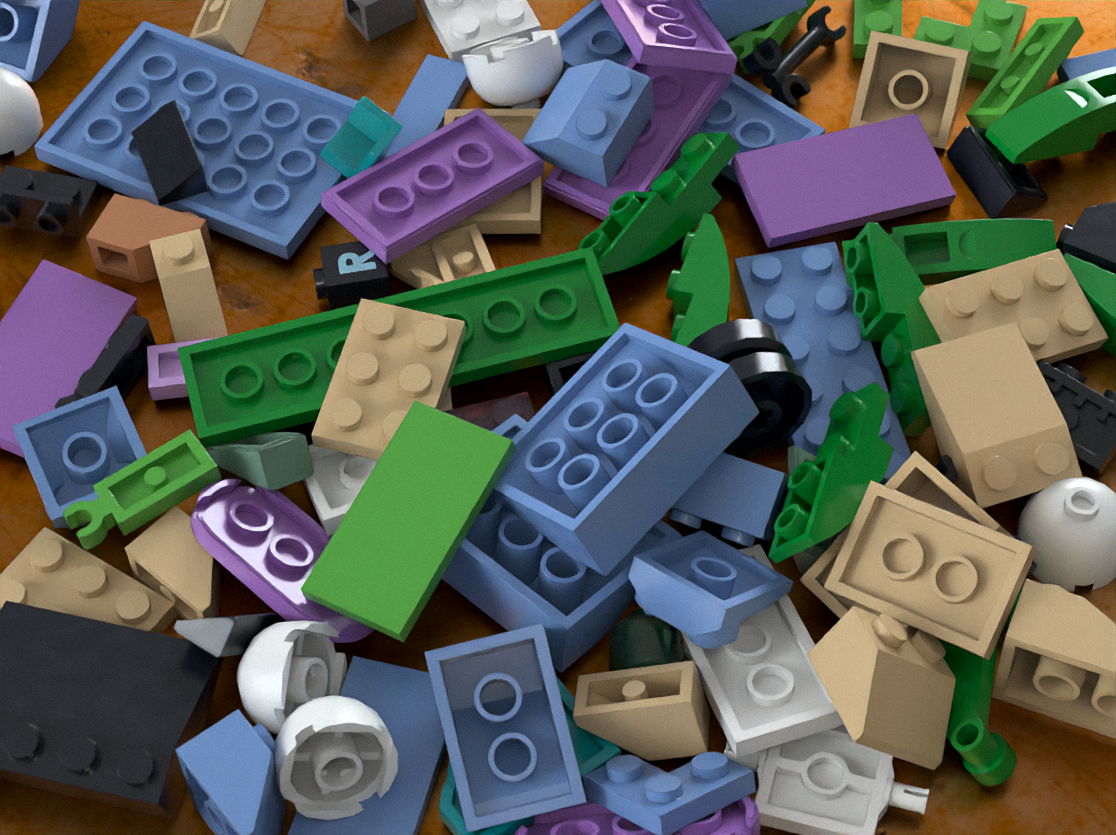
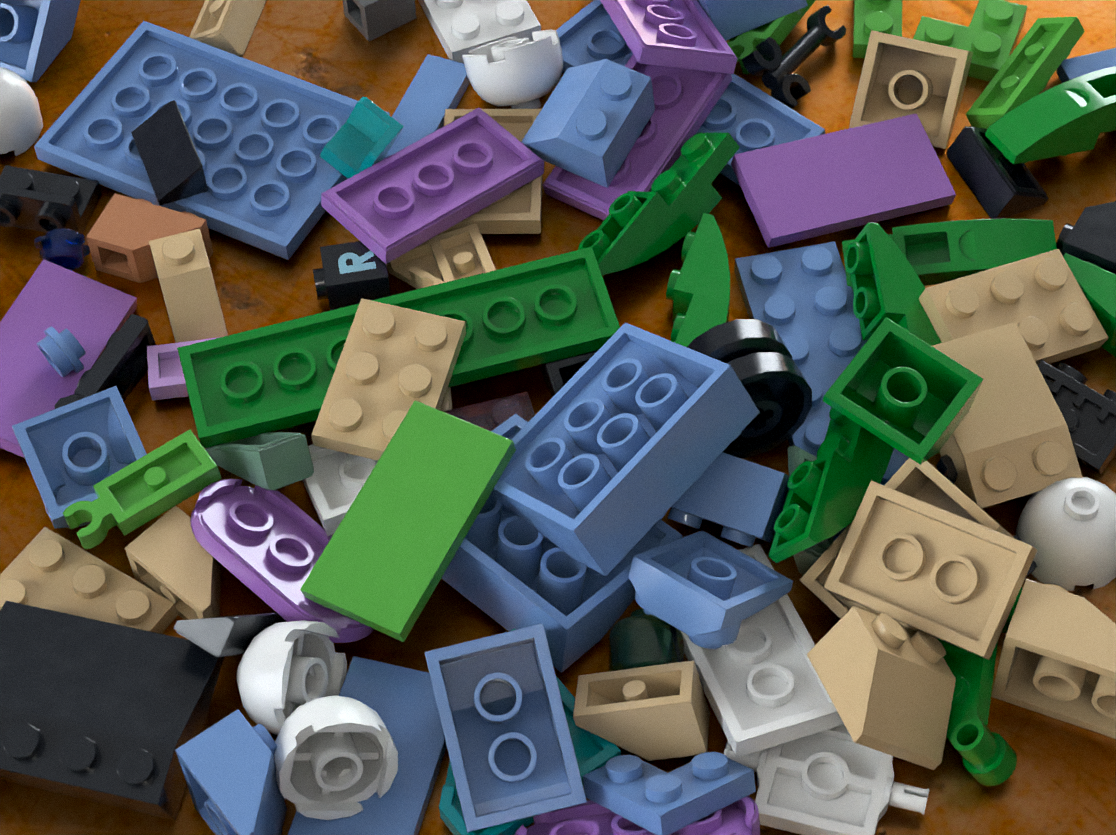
none -> clear blue plate [34,229,90,270]
none -> medium blue plate [37,326,86,377]
none -> green slope [822,317,983,465]

